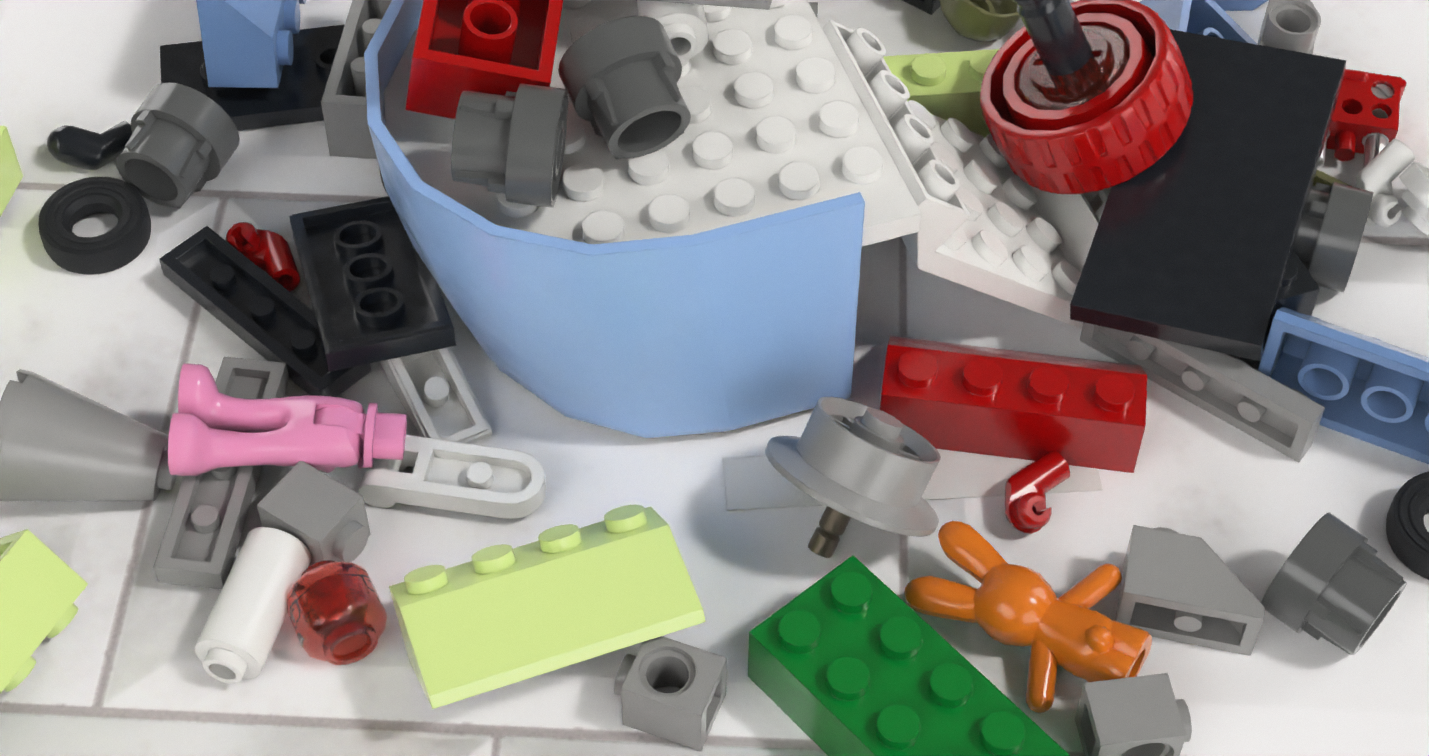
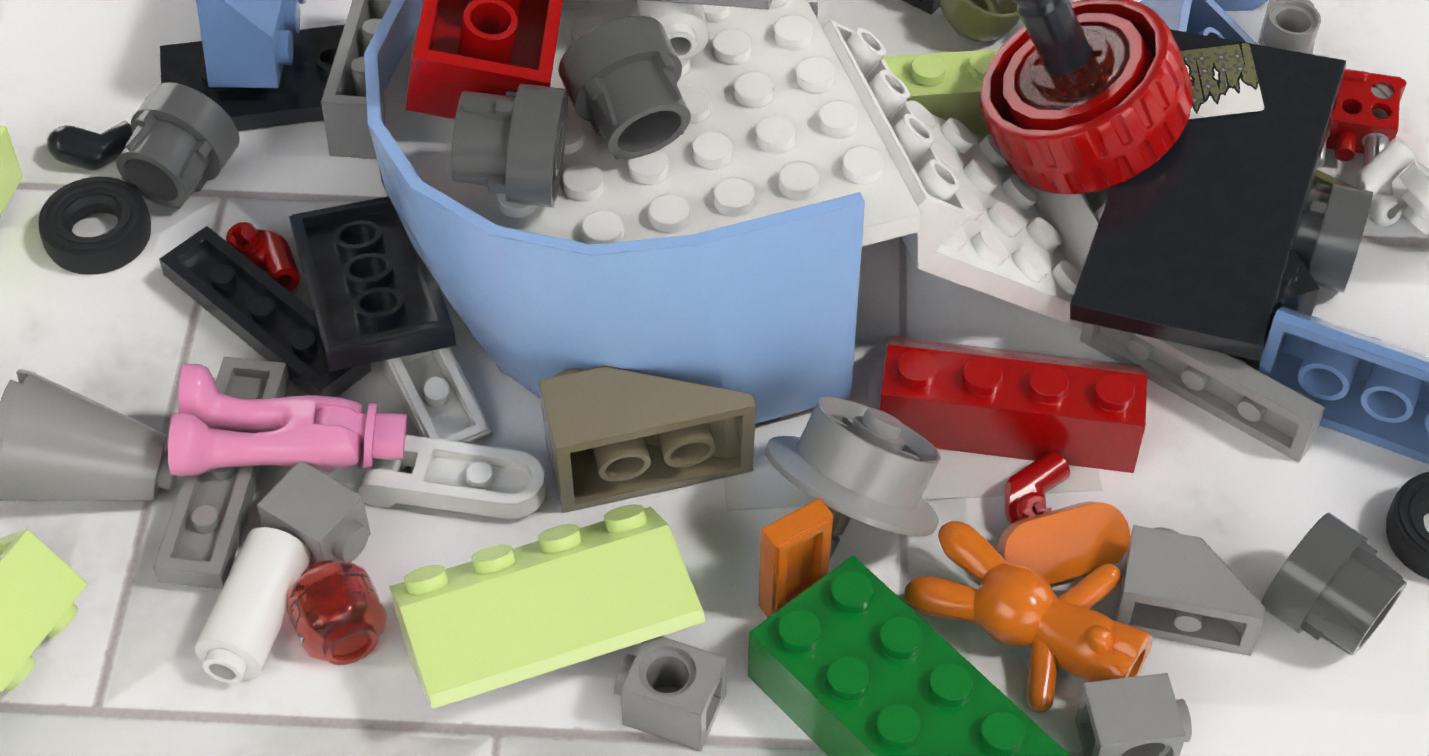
none -> dark tan slope [539,366,756,513]
none -> orange tile [758,498,833,618]
none -> orange tile [997,501,1130,585]
none -> sticker [1181,43,1264,119]

